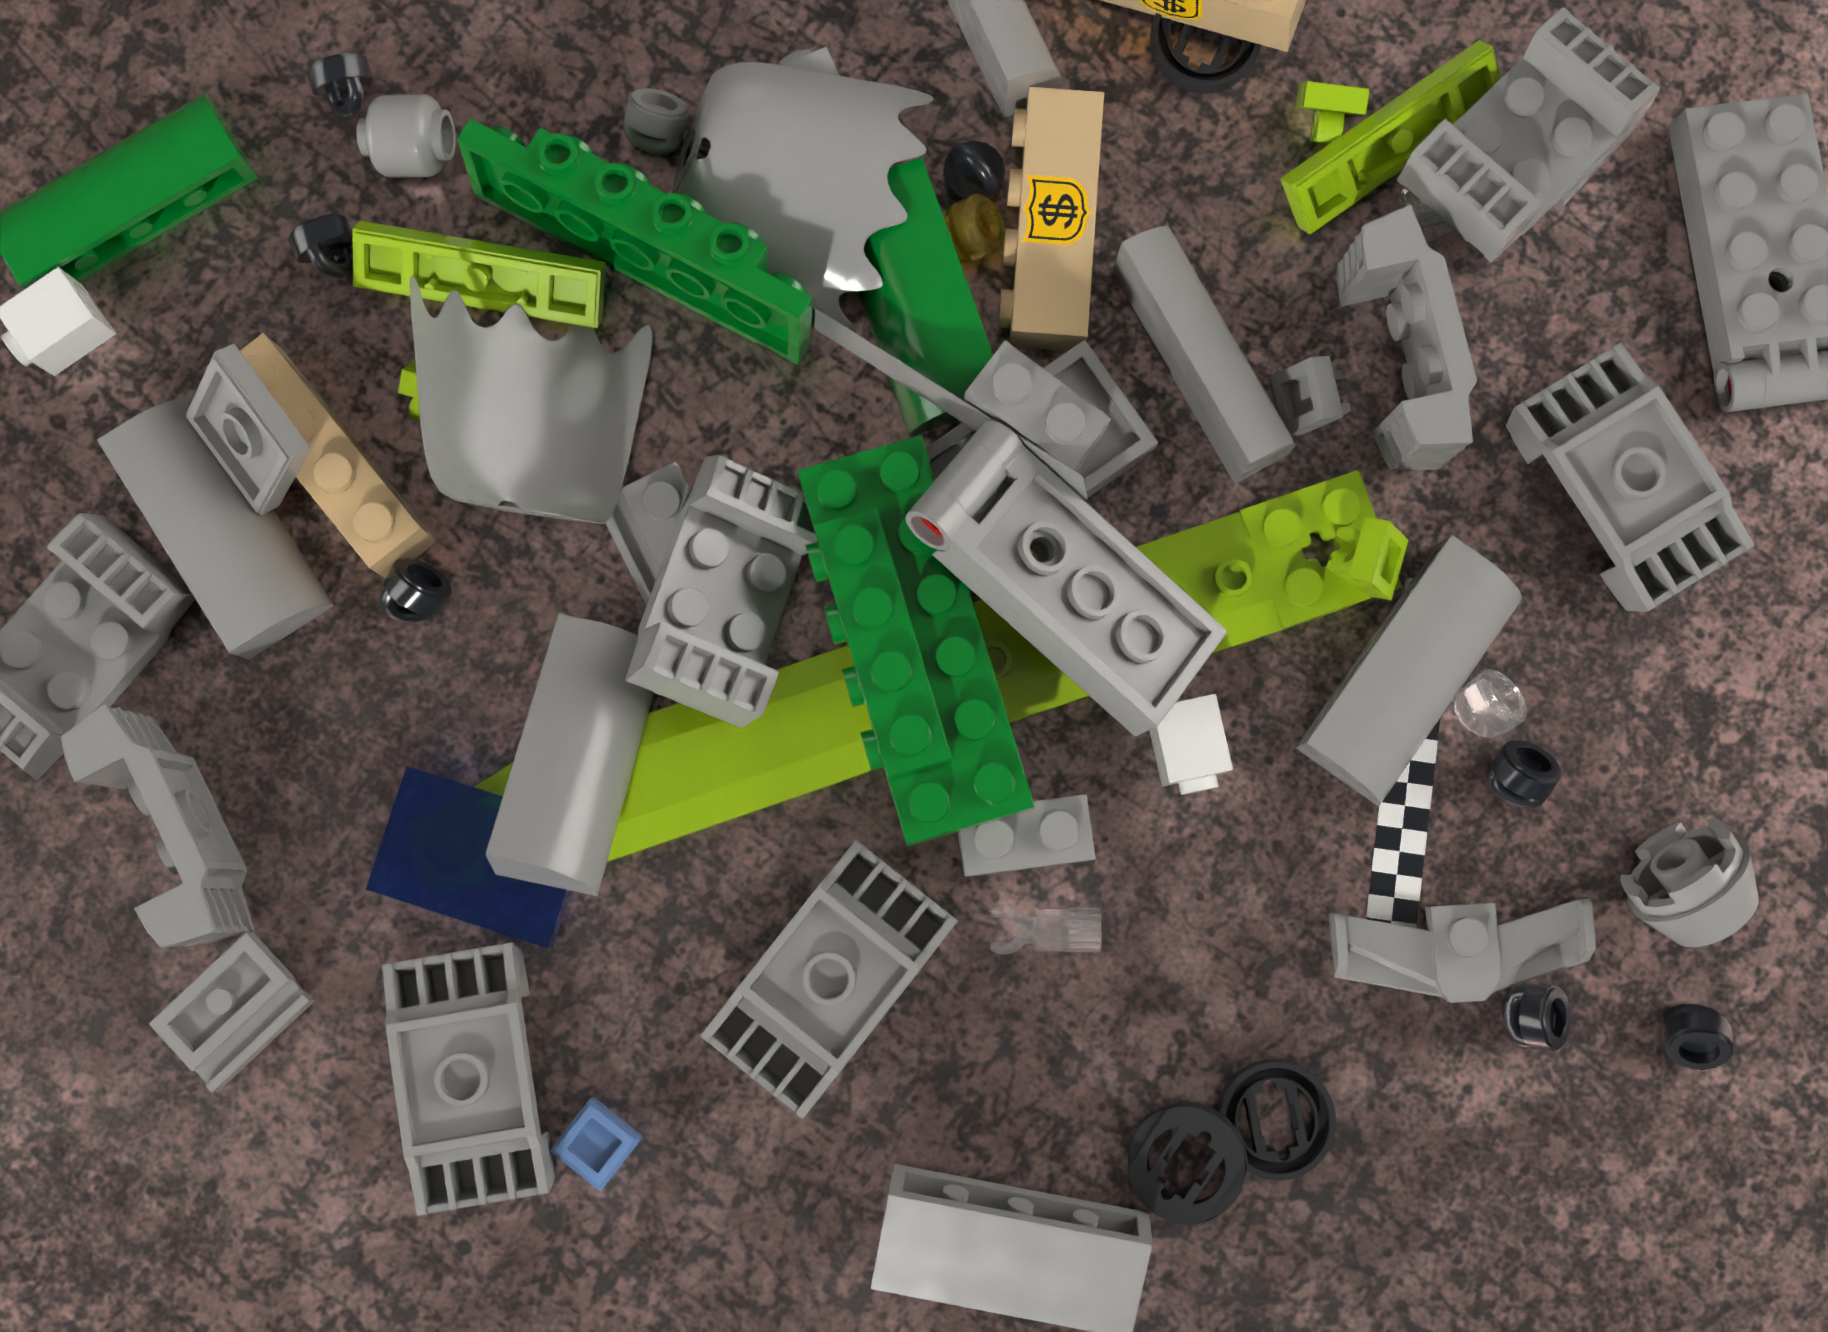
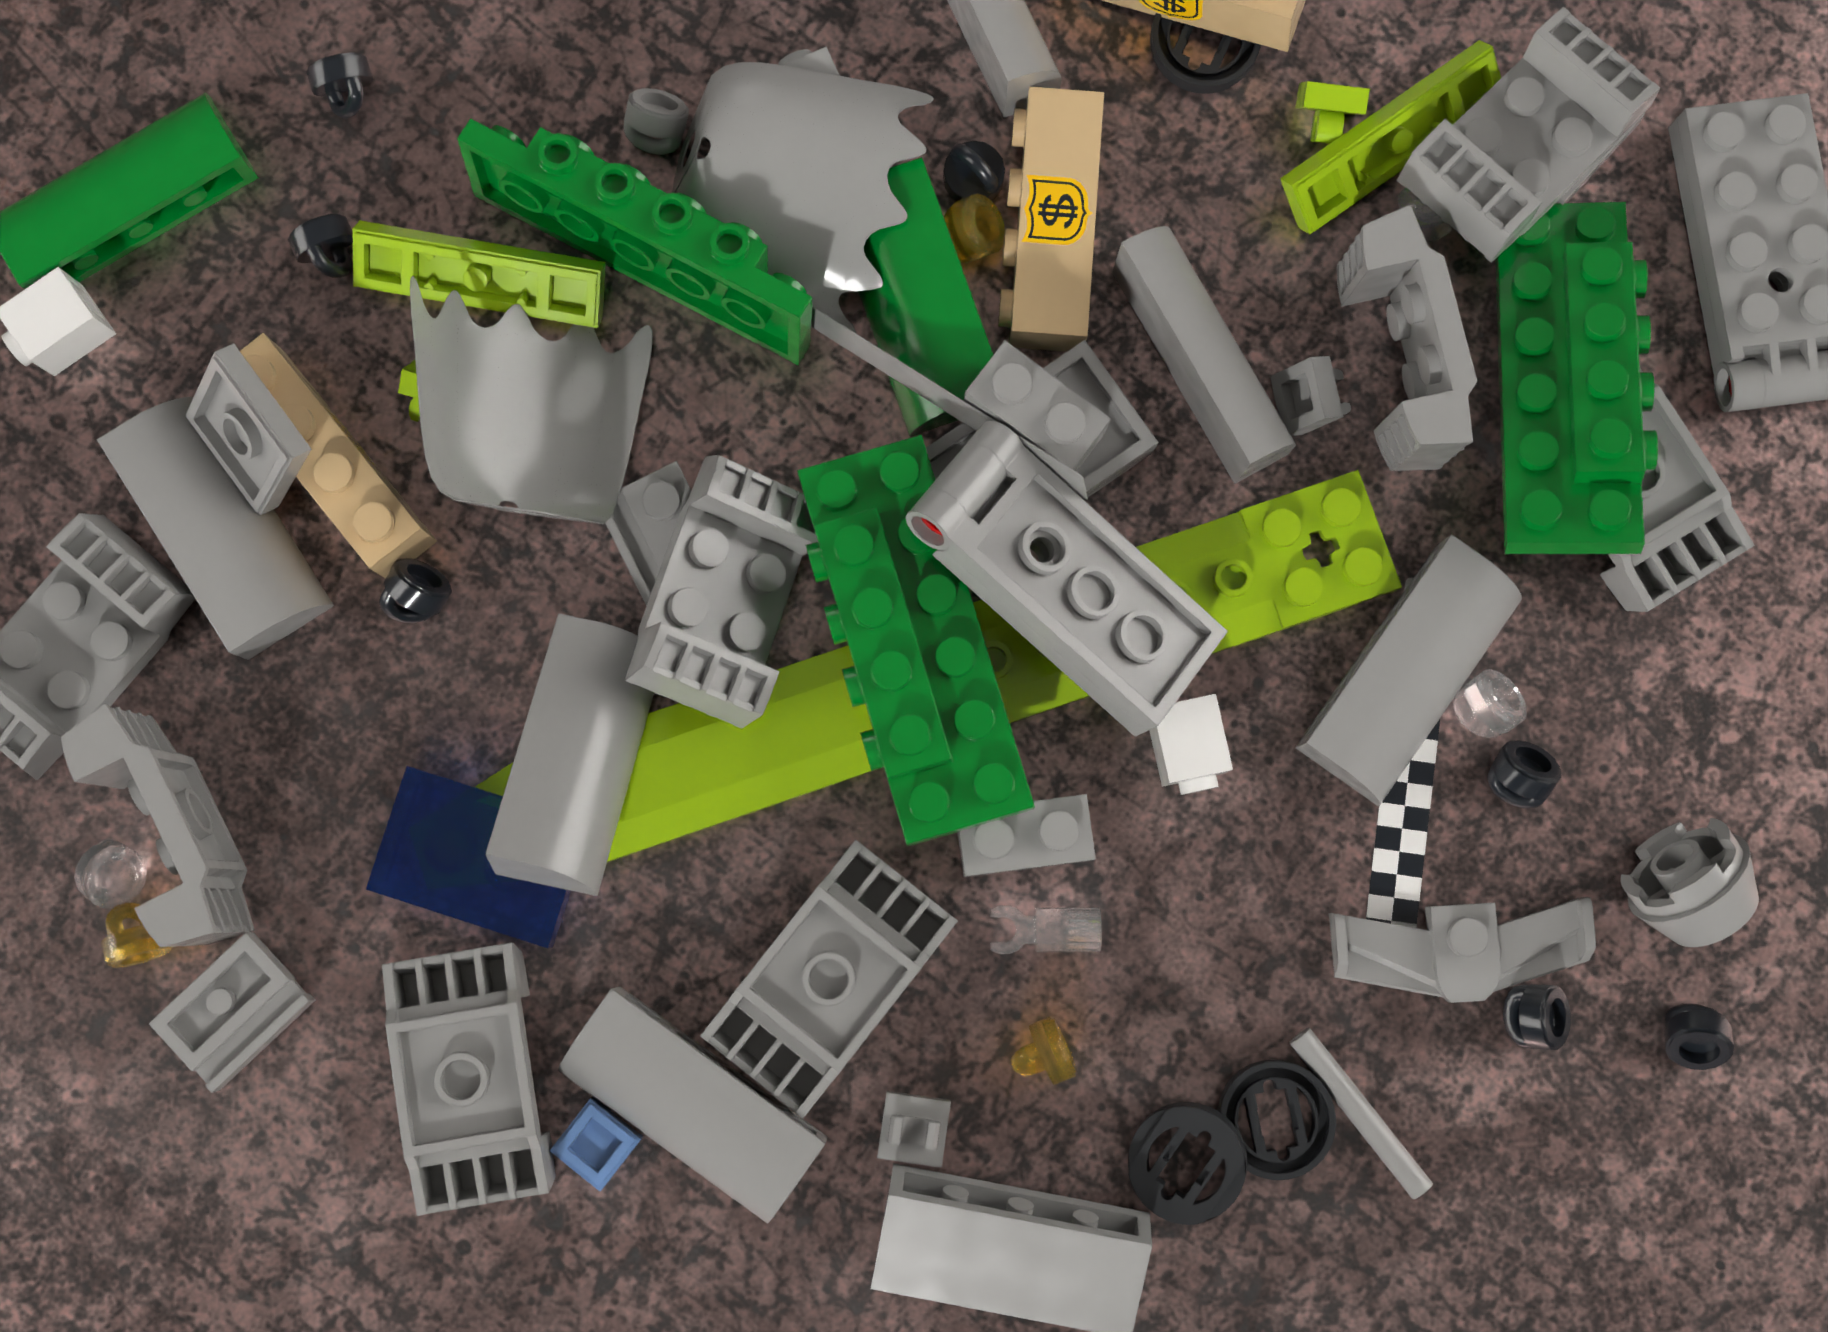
light grey head [356,94,456,178] -> none
lime tile [1327,517,1409,601] -> none
none -> clear tile [74,839,147,909]
none -> clear yellow tile [100,902,171,968]
none -> light grey brick [558,986,828,1224]
none -> light grey tile [877,1091,951,1168]
none -> clear yellow tile [1011,1016,1077,1085]
none -> light grey piece [1289,1027,1433,1199]
none -> green plate [1495,202,1658,554]

